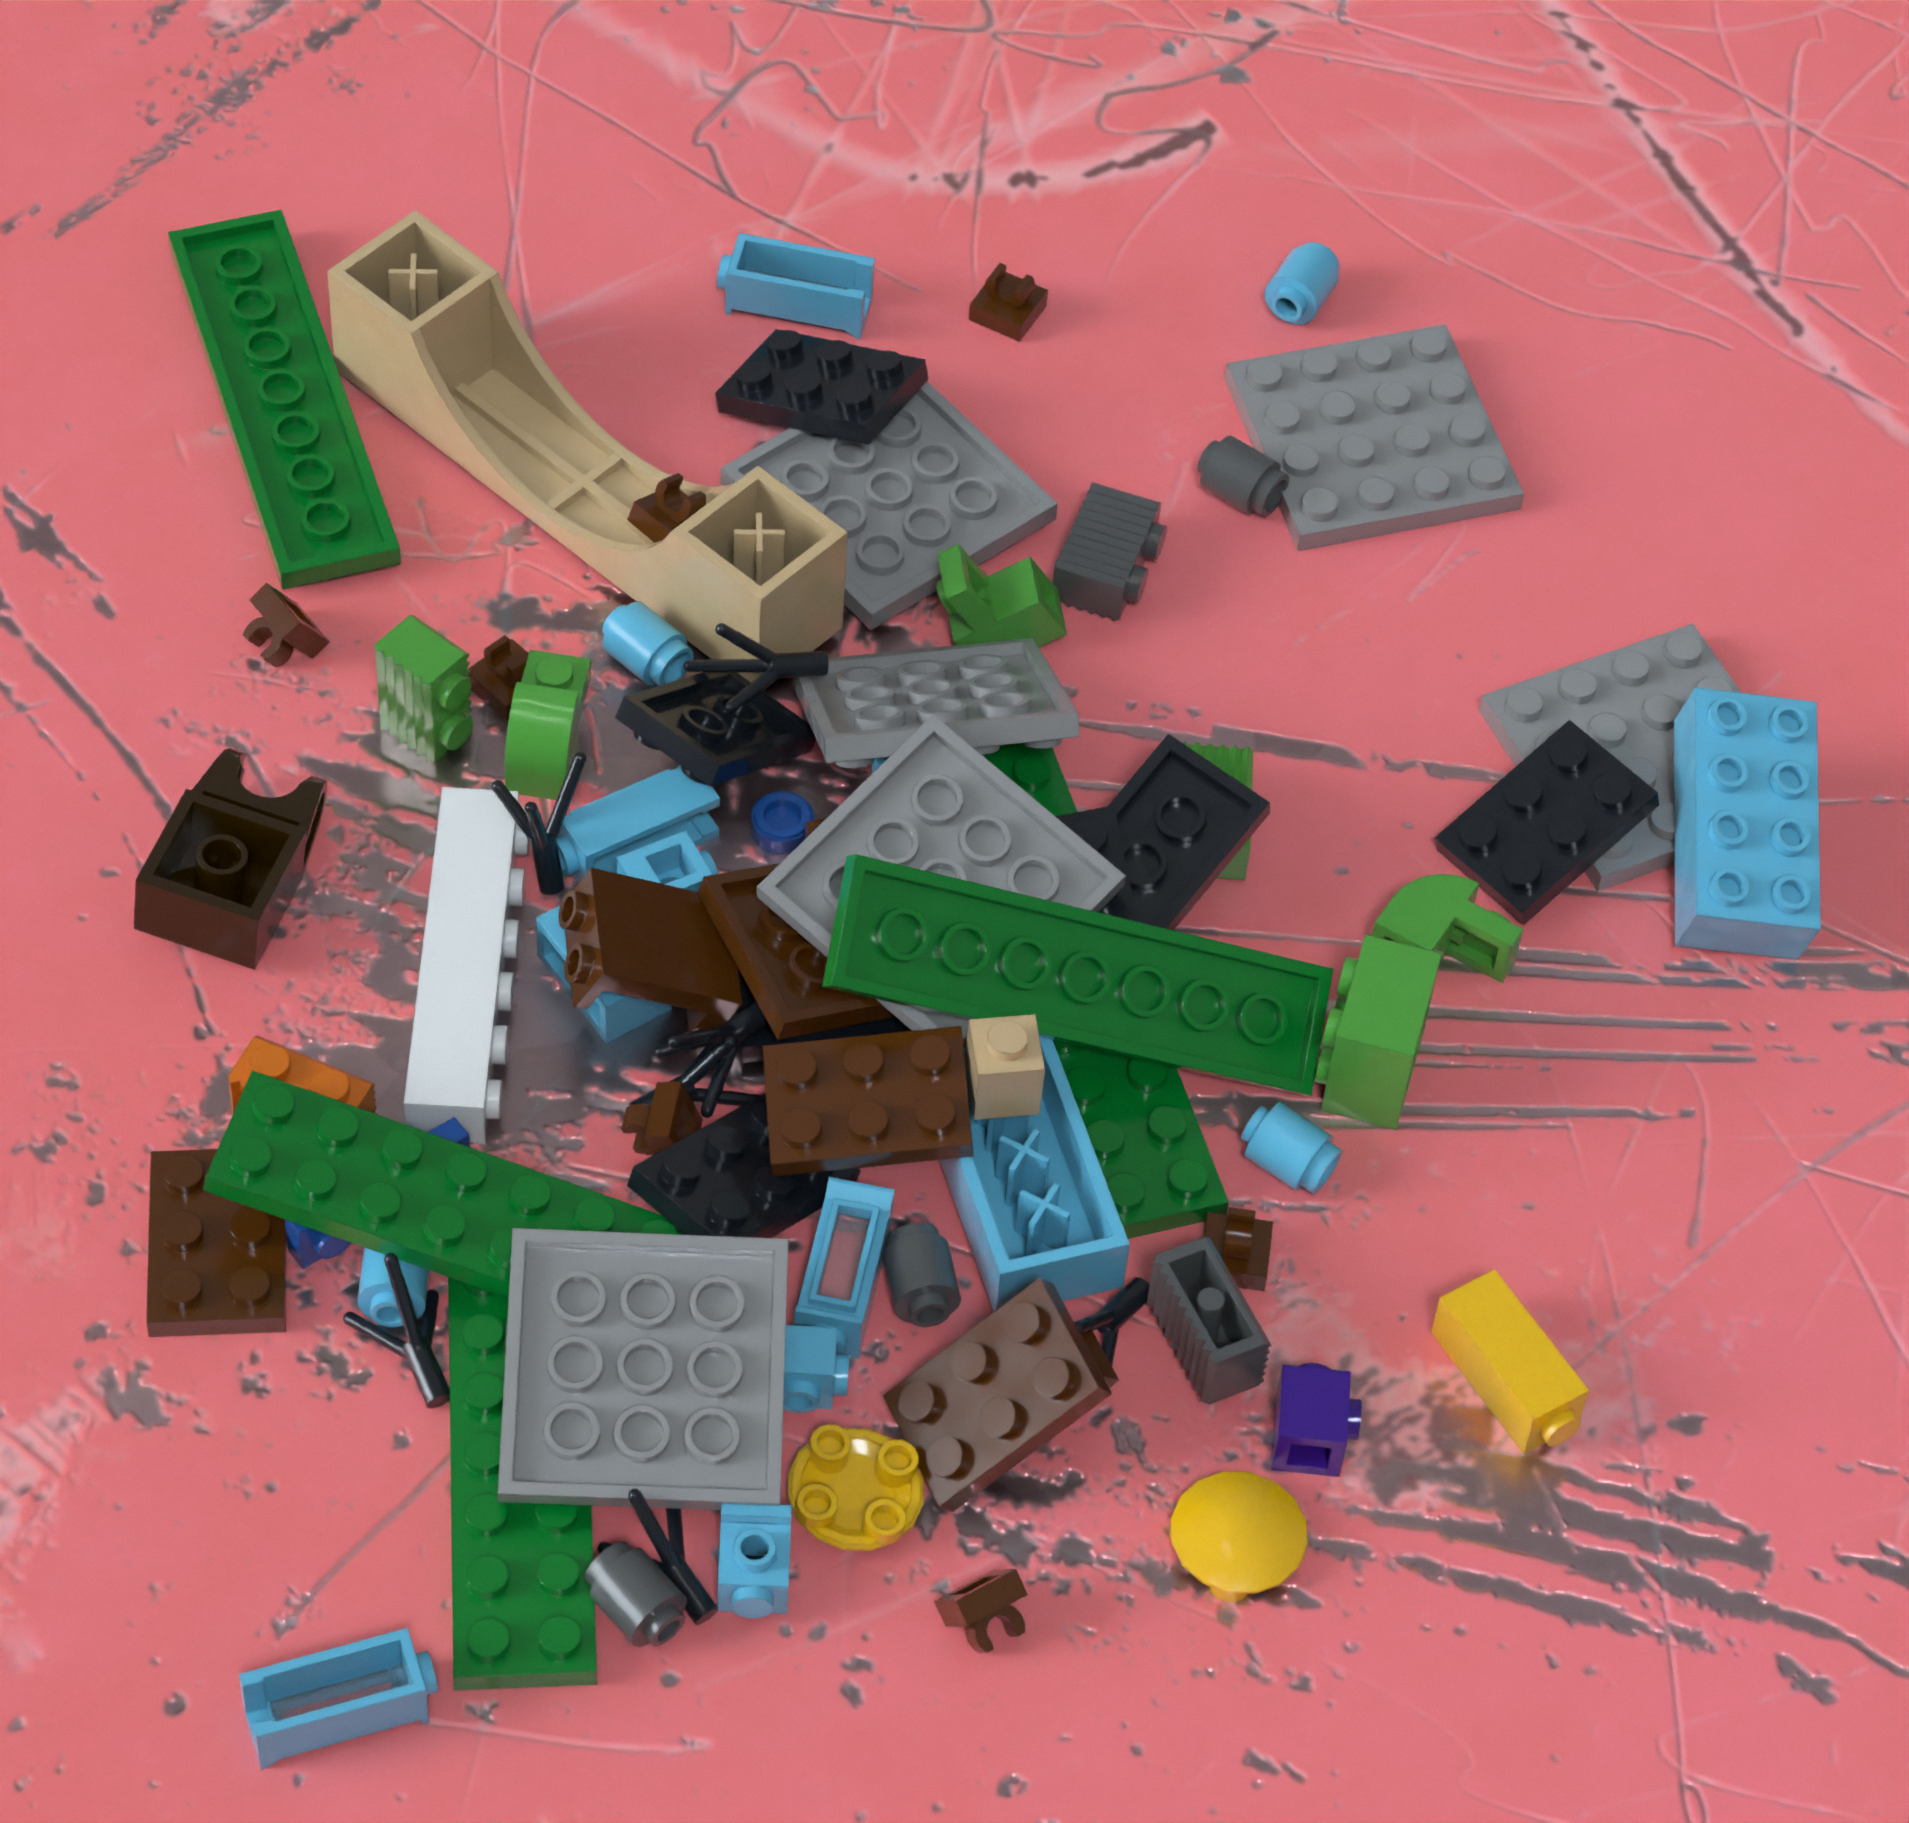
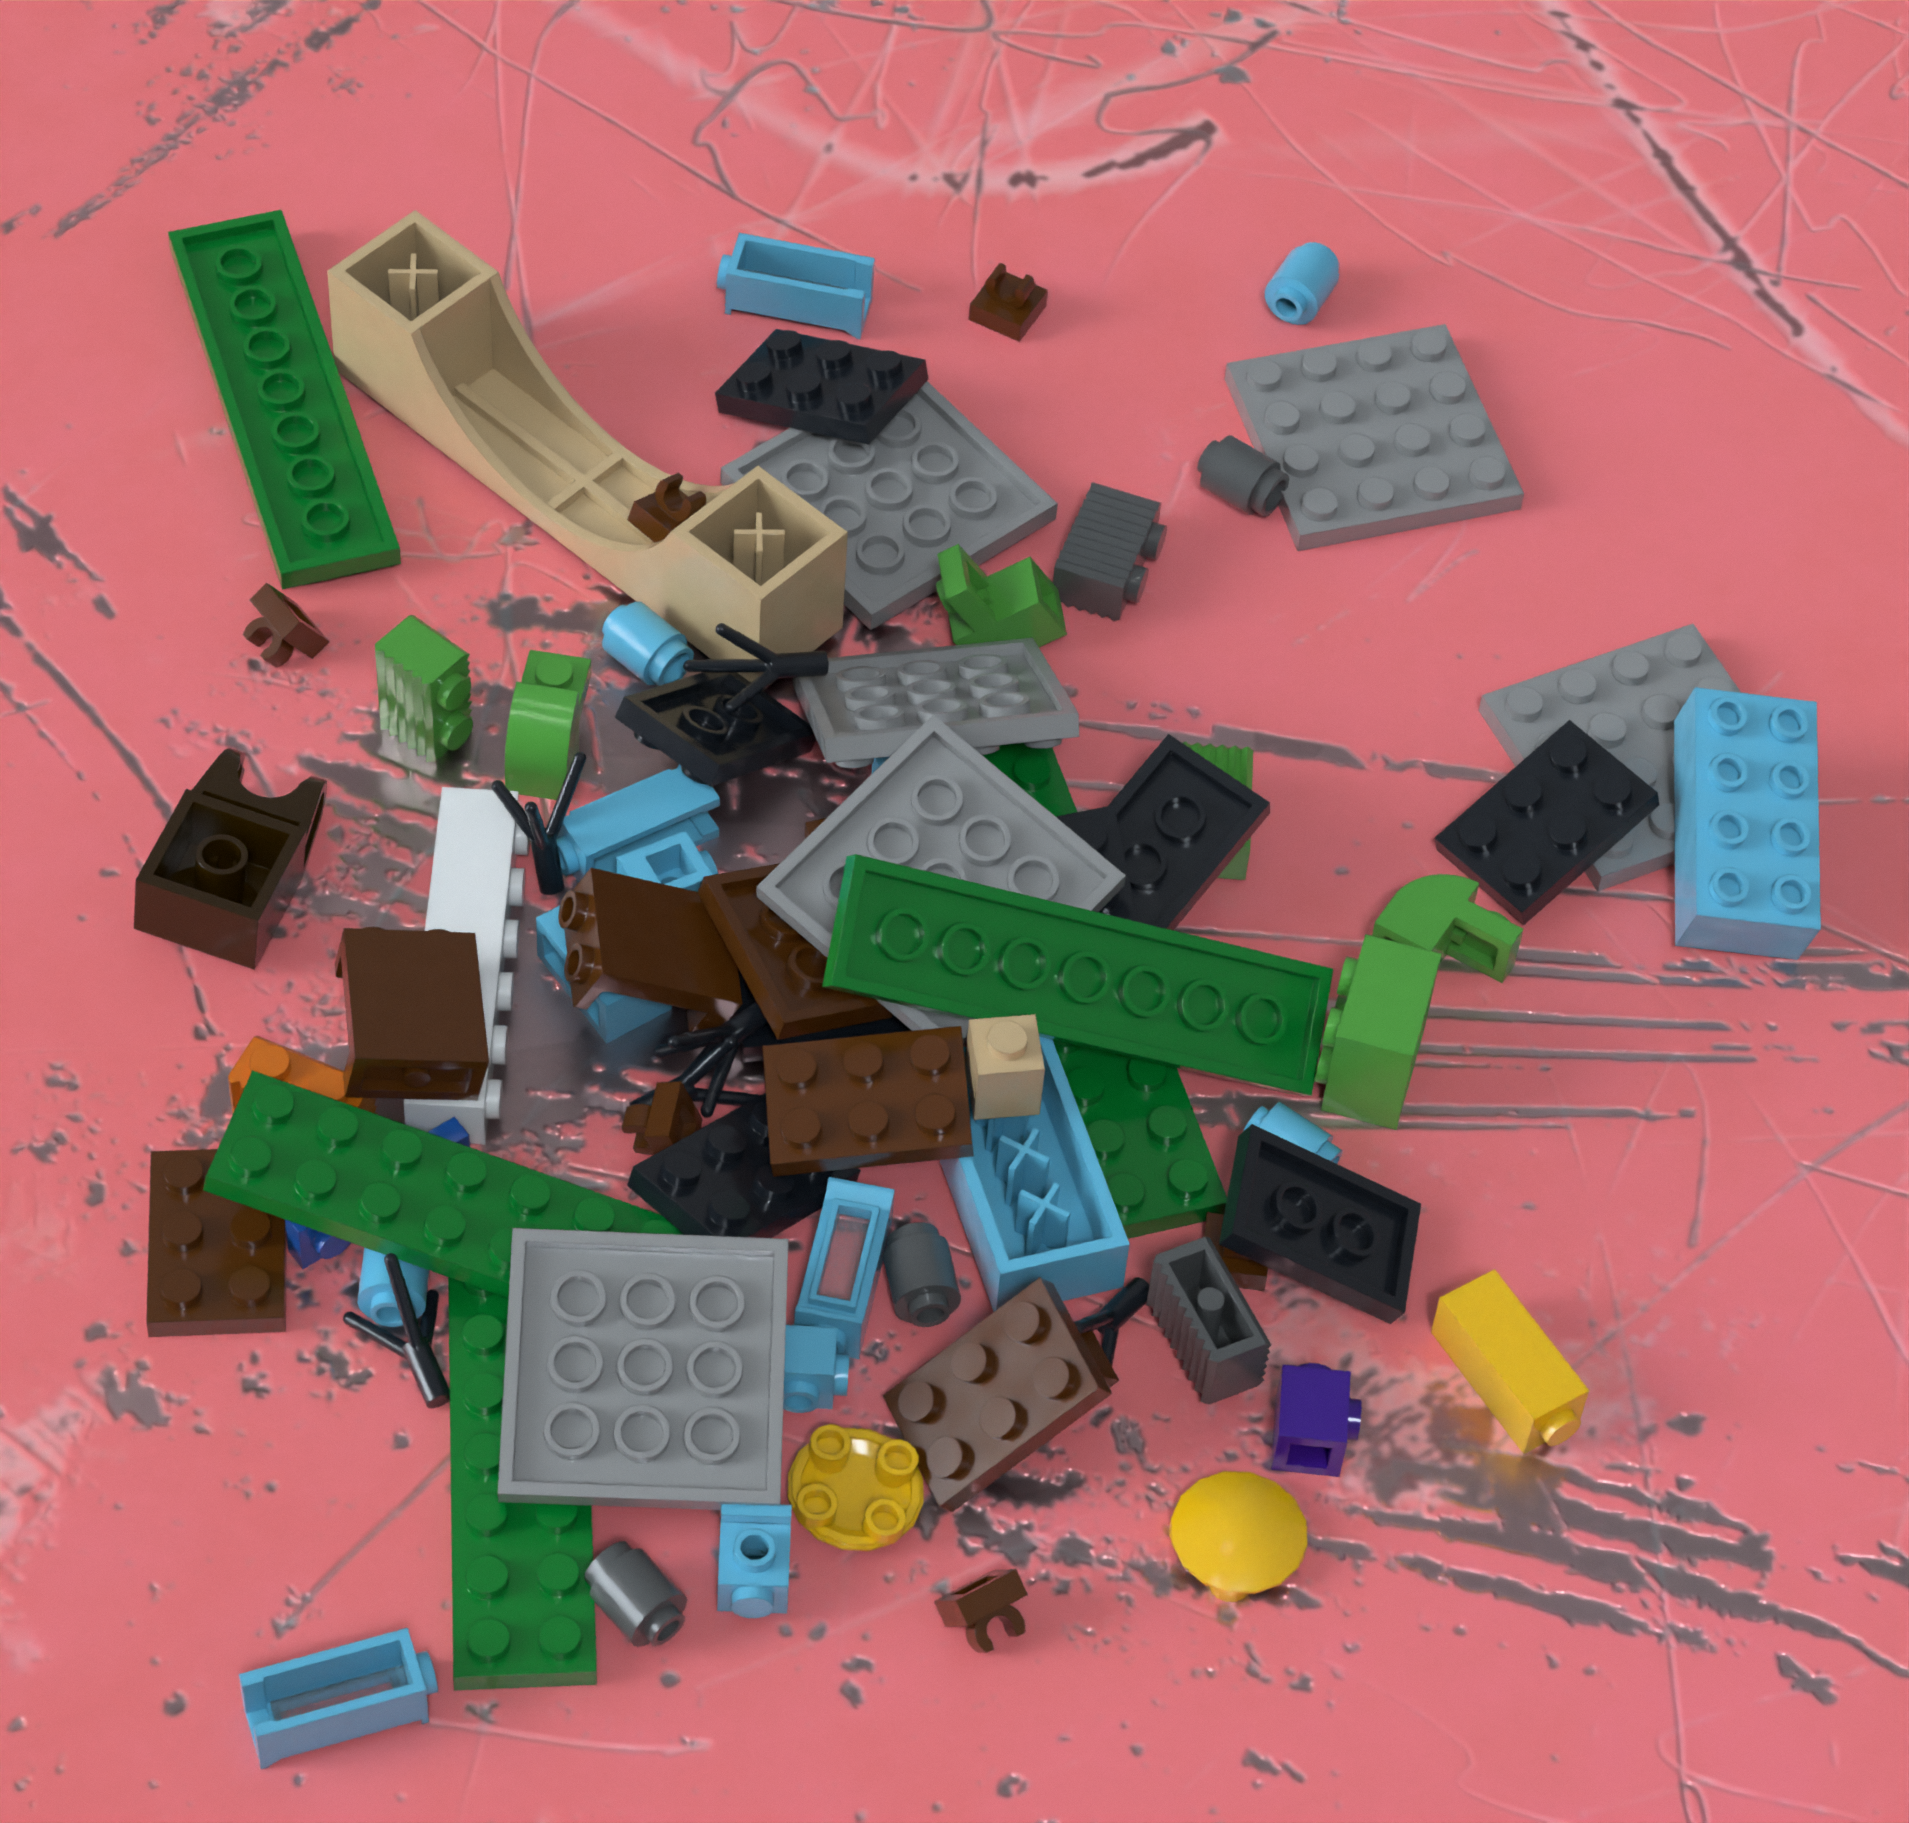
reddish brown tile [468,635,529,722] -> none
black plant [597,1489,718,1625] -> none
blue tile [751,791,814,855] -> none
none -> reddish brown panel [335,927,489,1101]
none -> black plate [1219,1124,1421,1324]

